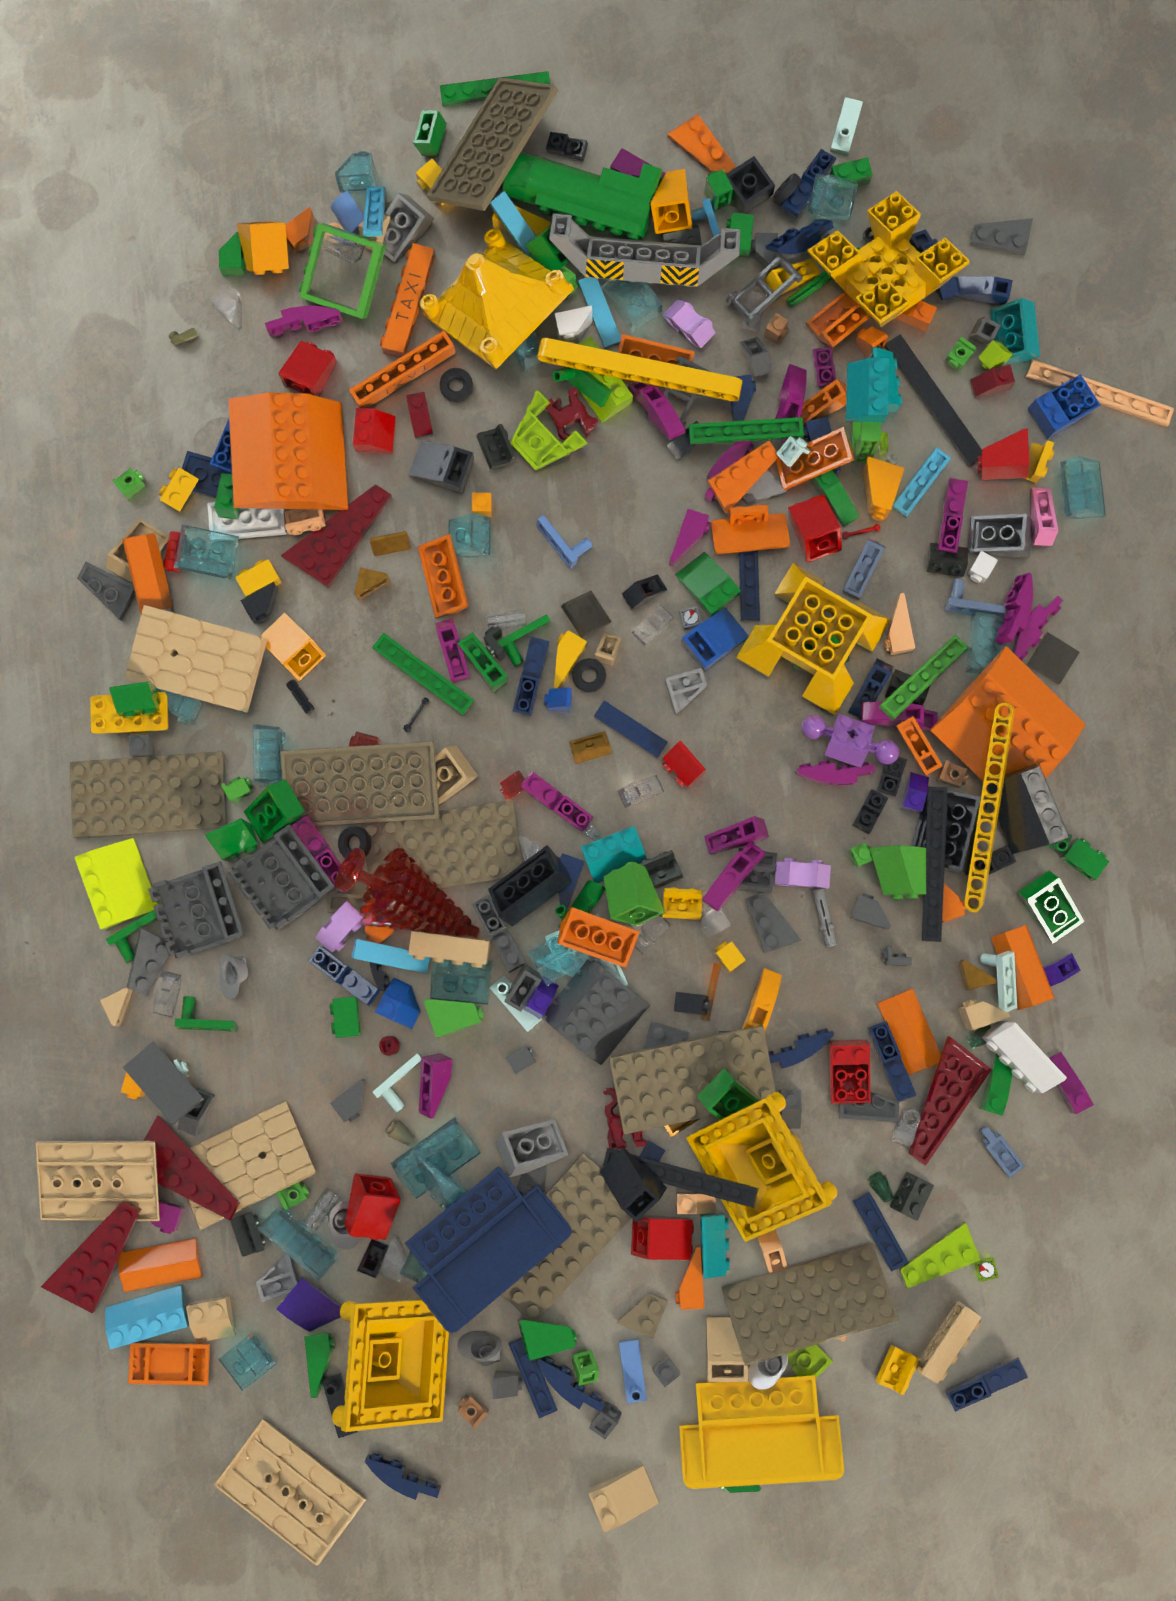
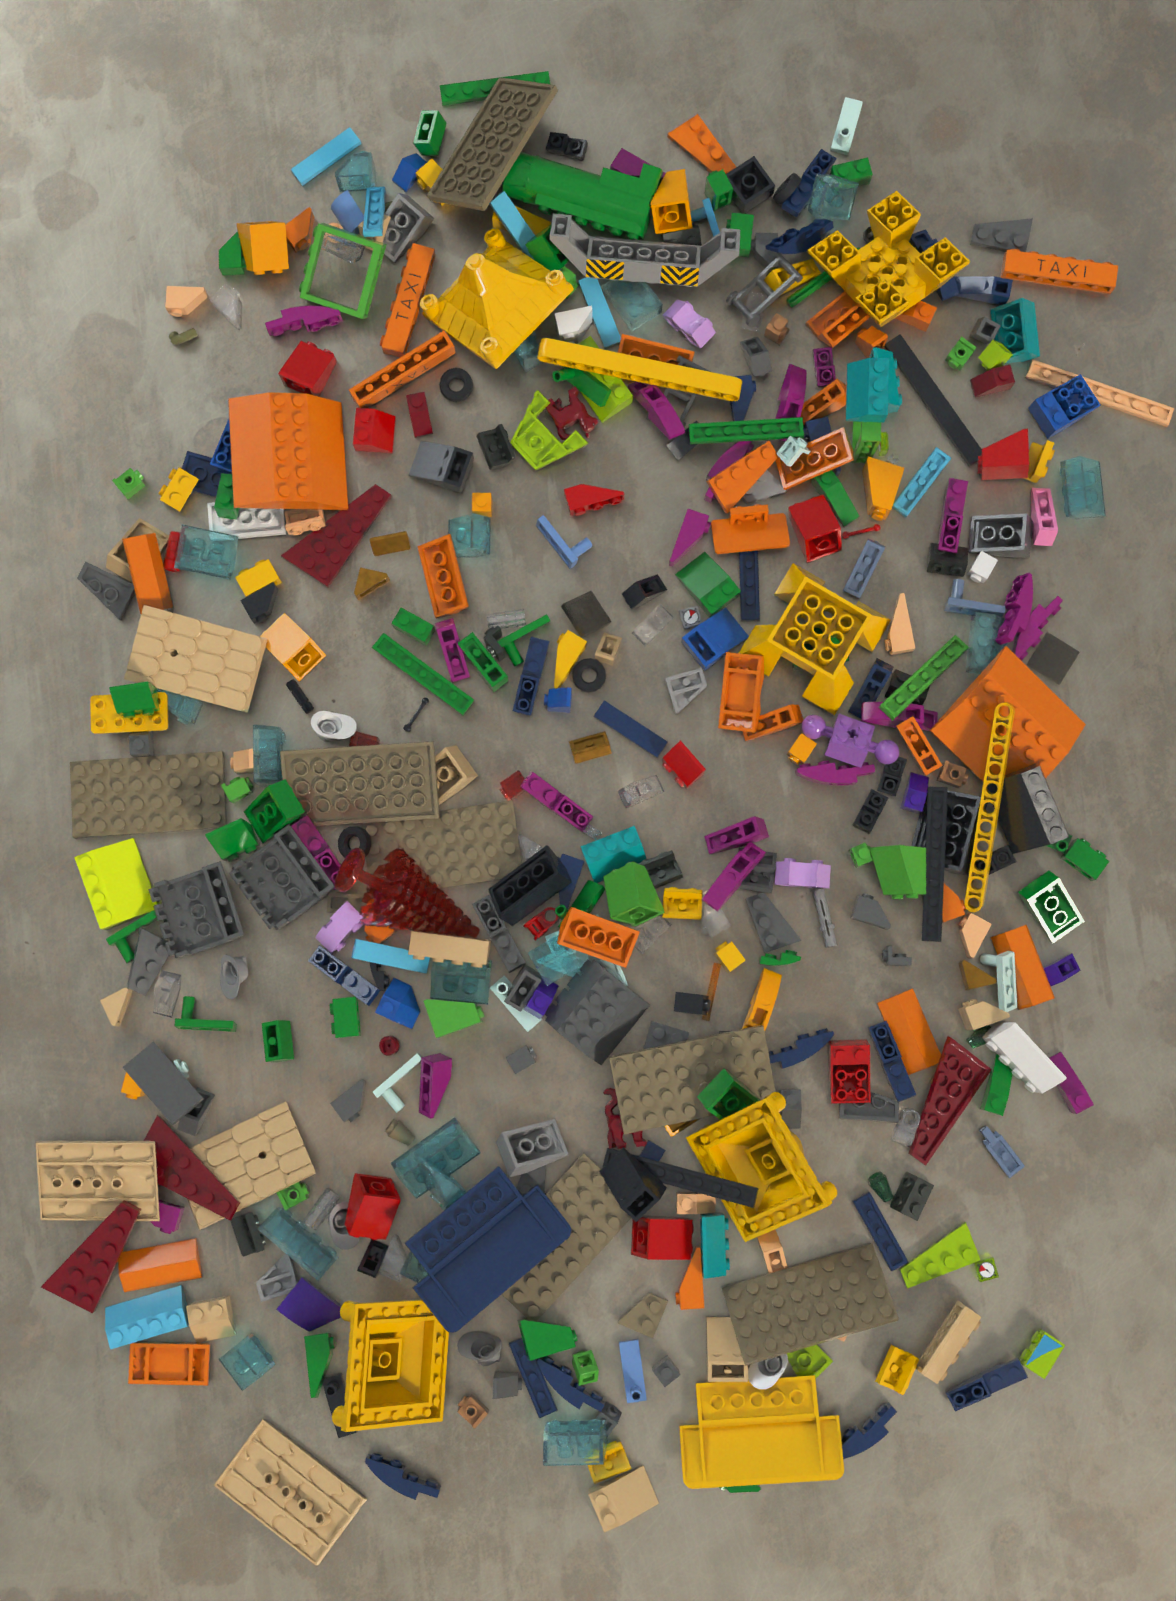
none -> light nougat slope [165,286,208,317]
none -> light nougat slope [230,749,260,774]
none -> green brick [261,1020,294,1062]
none -> medium azure tile [291,127,361,186]
none -> white piece [311,711,357,741]
none -> green brick [391,608,436,646]
none -> blue slope [392,153,427,192]
none -> red piece [523,907,560,941]
none -> clear light blue slope [543,1419,608,1466]
none -> red slope [564,484,625,516]
none -> yellow bracket [584,1441,632,1484]
none -> orange slope [718,652,764,733]
none -> orange slope [742,704,803,741]
none -> green slope [759,950,801,966]
none -> light orange brick [787,733,817,765]
none -> dark blue slope [841,1402,897,1459]
none -> light nougat slope [959,913,992,959]
none -> orange brick [1001,249,1118,294]
none -> lime brick [1020,1329,1065,1379]

